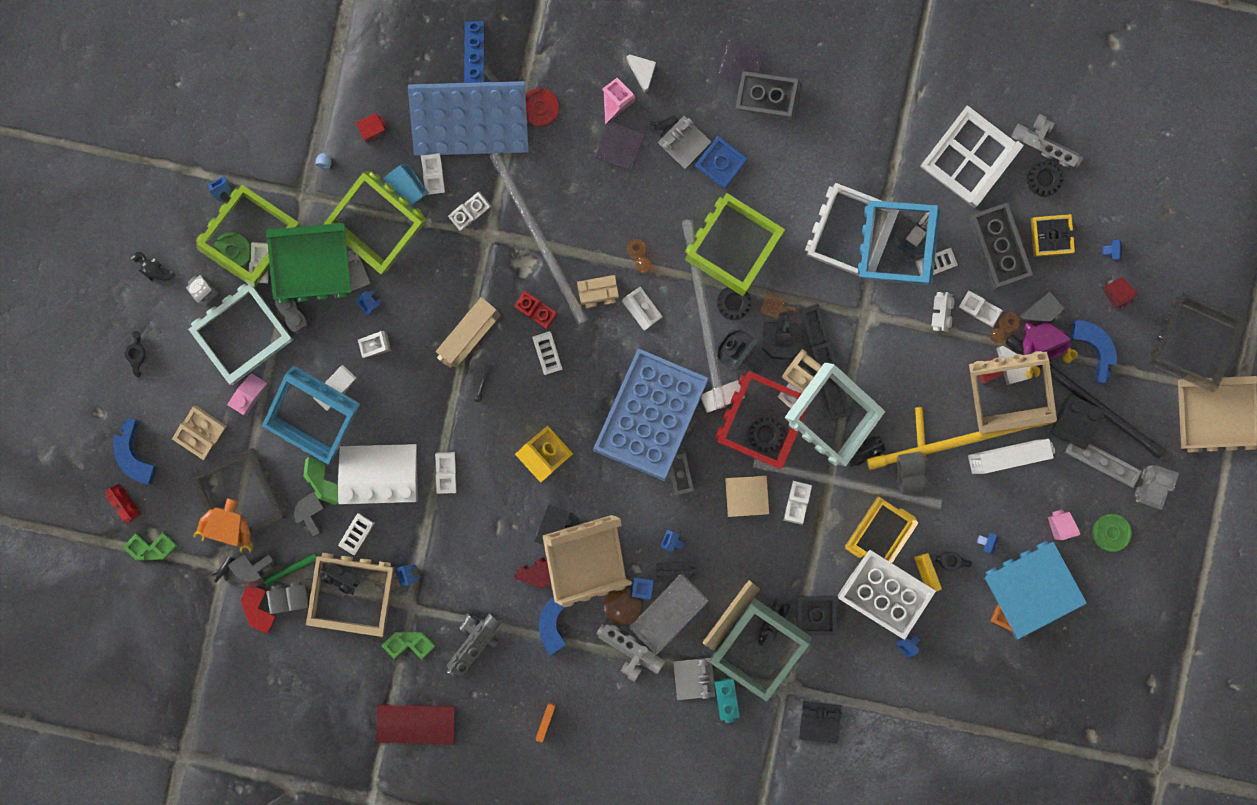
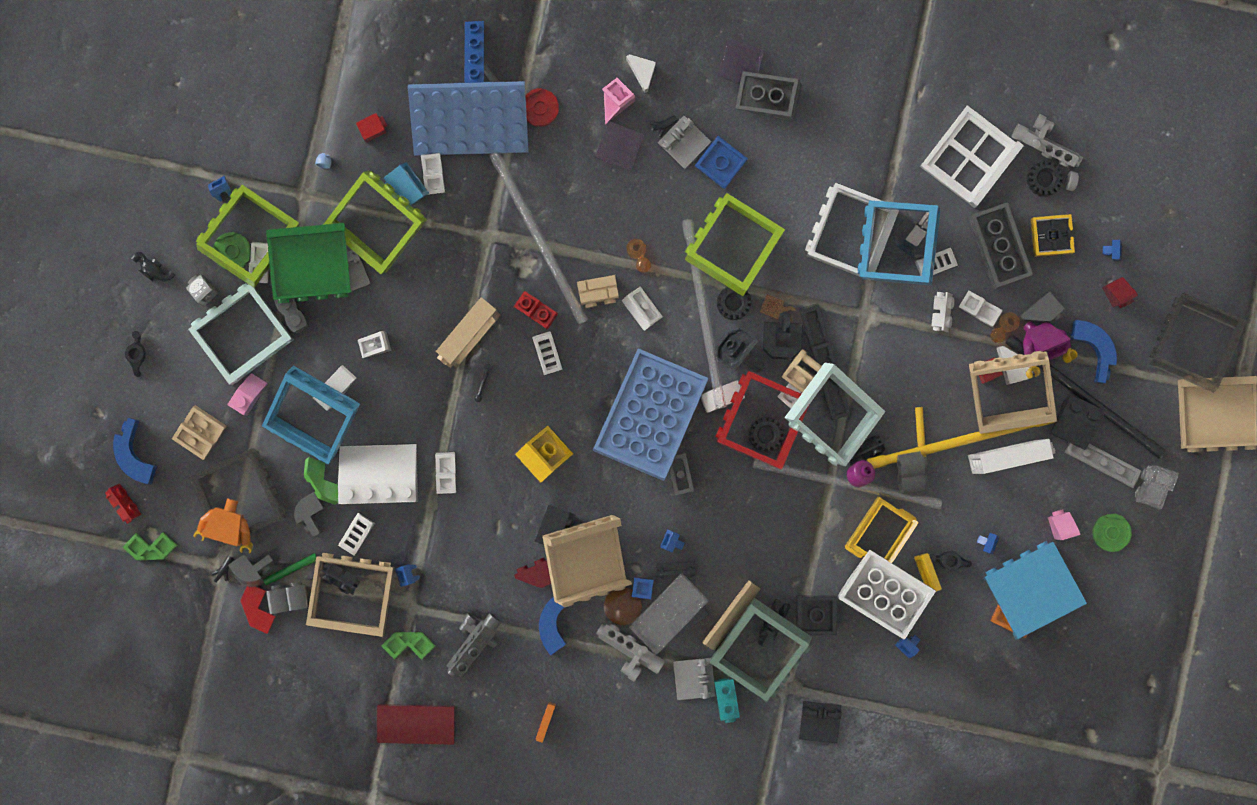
blue tile [355,290,382,316] -> none
white slope [448,192,492,231] -> none
tan slope [725,476,769,517] -> none
white slope [783,481,812,525] -> none
none -> magenta head [847,460,875,488]
none -> light grey tile [1065,171,1079,191]

